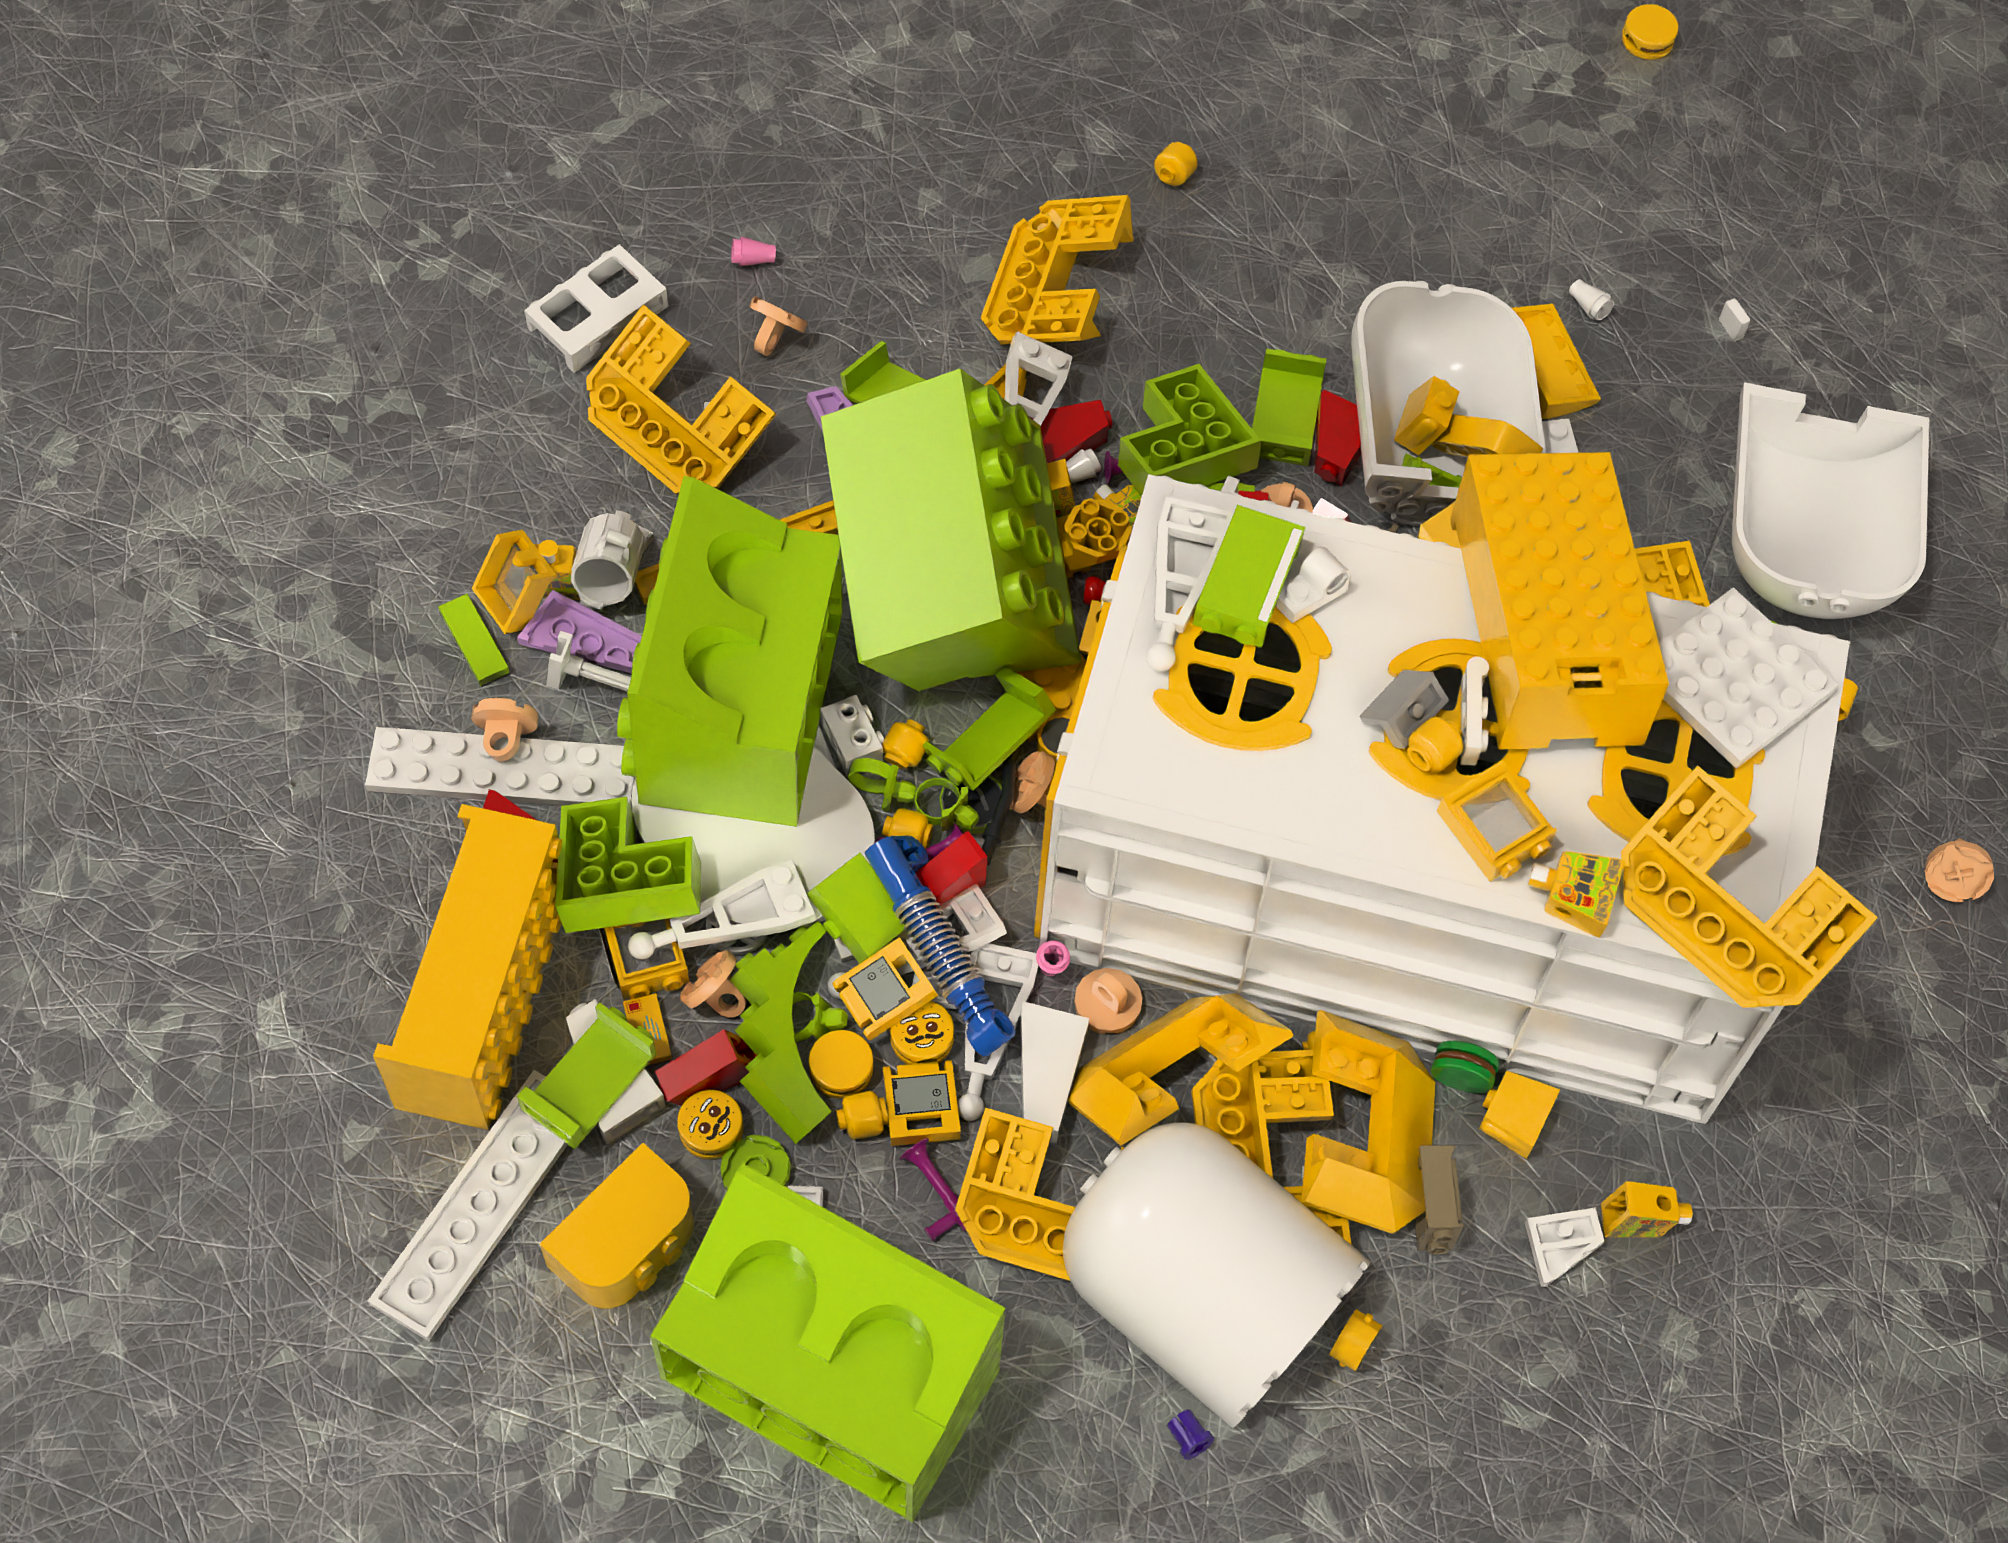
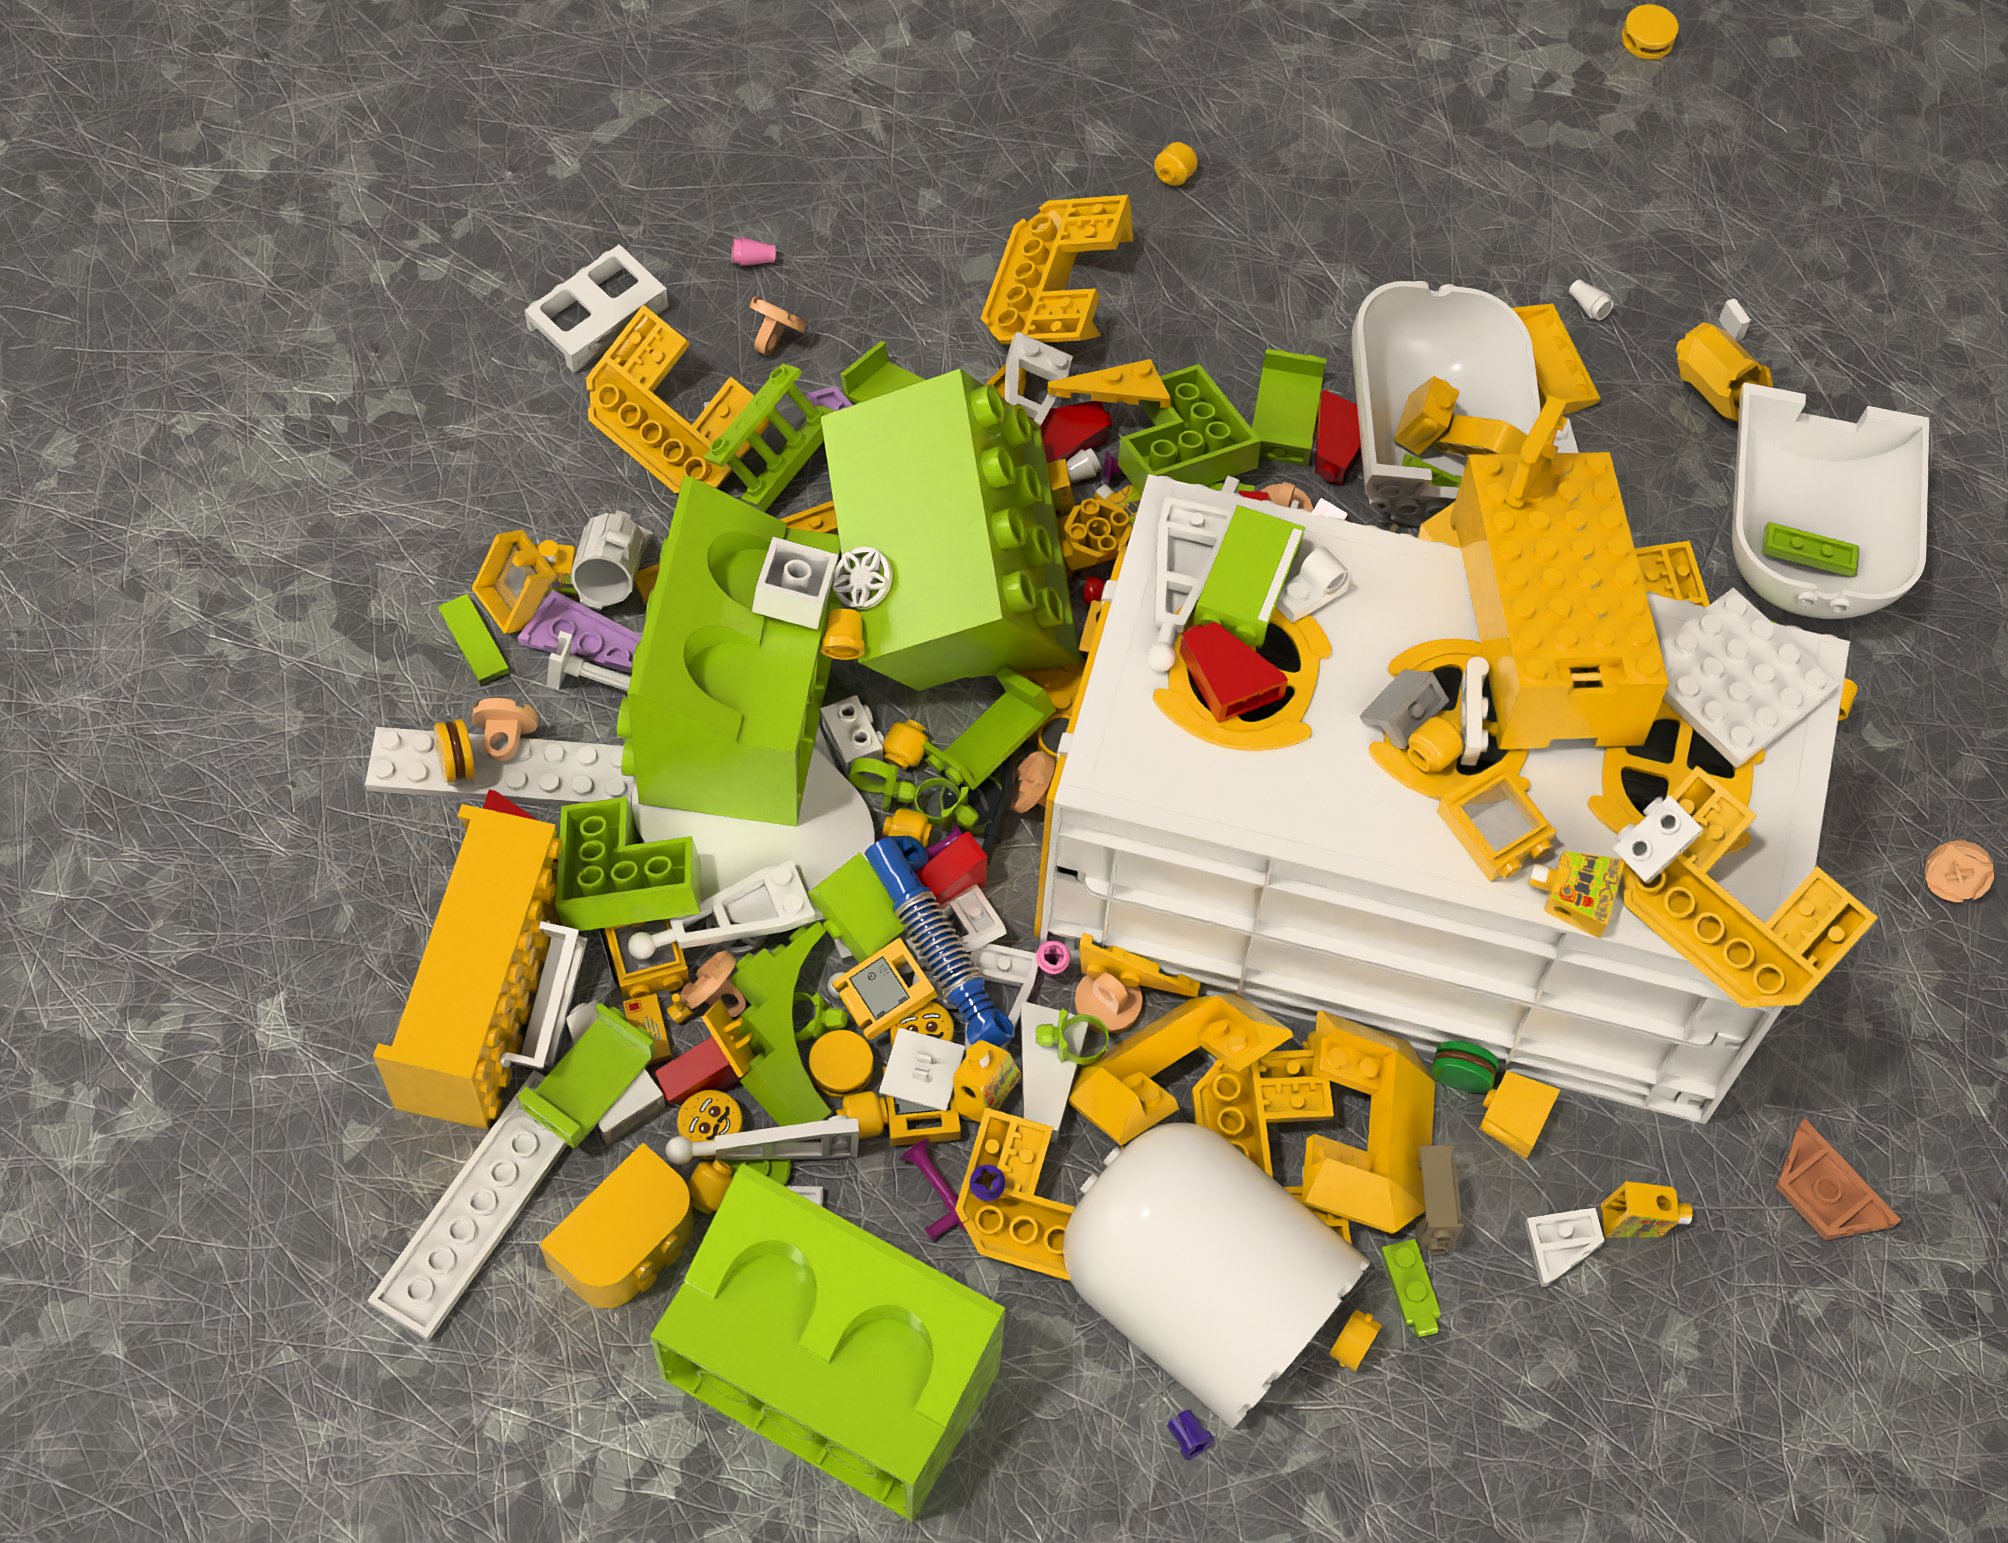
none -> yellow head [434,718,475,784]
none -> white piece [500,920,588,1072]
none -> white plate [666,1115,859,1165]
none -> yellow hand [667,994,694,1025]
none -> yellow head [686,1159,734,1215]
none -> yellow piece [702,1000,756,1078]
none -> lime fence [703,363,836,512]
none -> white brick [752,537,838,630]
none -> yellow piece [821,609,865,660]
none -> white wheel [832,547,893,610]
none -> white piece [879,1028,966,1112]
none -> yellow torso [953,1040,1022,1123]
none -> dark purple bush [970,1164,1005,1201]
none -> lime piece [1036,1008,1109,1065]
none -> yellow wing [1047,359,1171,408]
none -> yellow wing [1079,933,1201,998]
none -> red slope [1179,622,1288,723]
none -> lime hinge [1380,1239,1441,1338]
none -> yellow container [1506,396,1568,507]
none -> white brick [1613,796,1705,884]
none -> yellow brick [1676,322,1773,423]
none -> lime tile [1761,522,1859,577]
none -> nougat wing [1775,1119,1901,1240]

